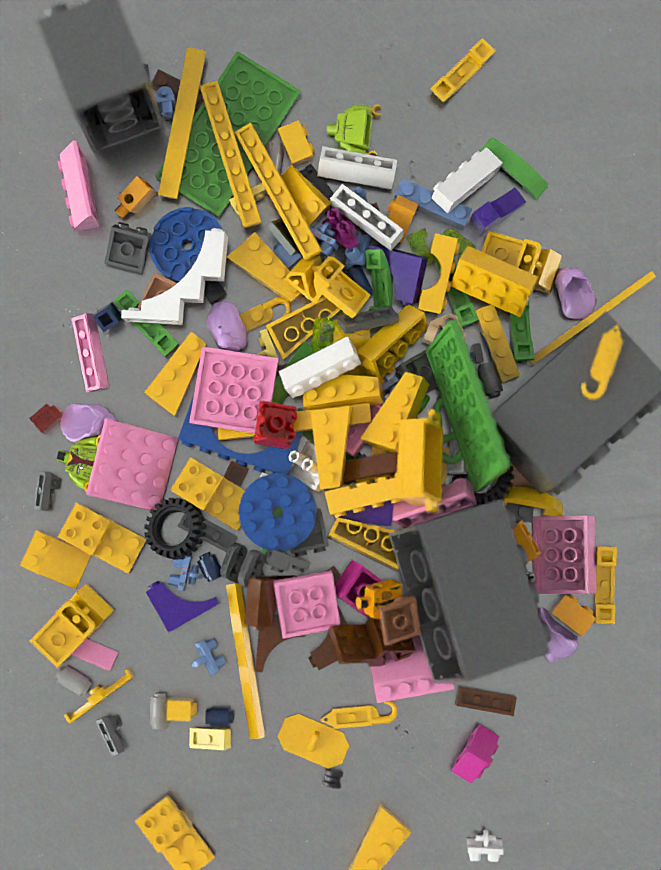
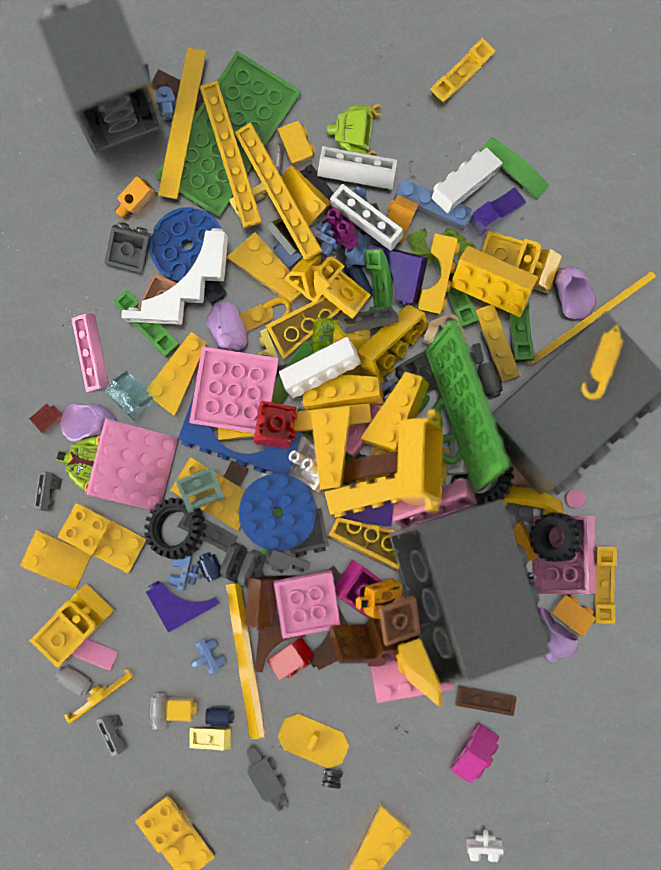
bright pink slope [58,140,99,232] -> none
dark blue brick [92,302,122,333] -> none
yellow plate [320,701,398,729] -> none
none -> clear light blue slope [105,371,153,421]
none -> sand green plate [176,467,225,514]
none -> dark grey hinge [247,746,289,812]
none -> brick [267,637,315,680]
none -> yellow slope [396,638,443,707]
none -> black tyre [529,513,584,562]
none -> bright pink tile [565,489,585,508]

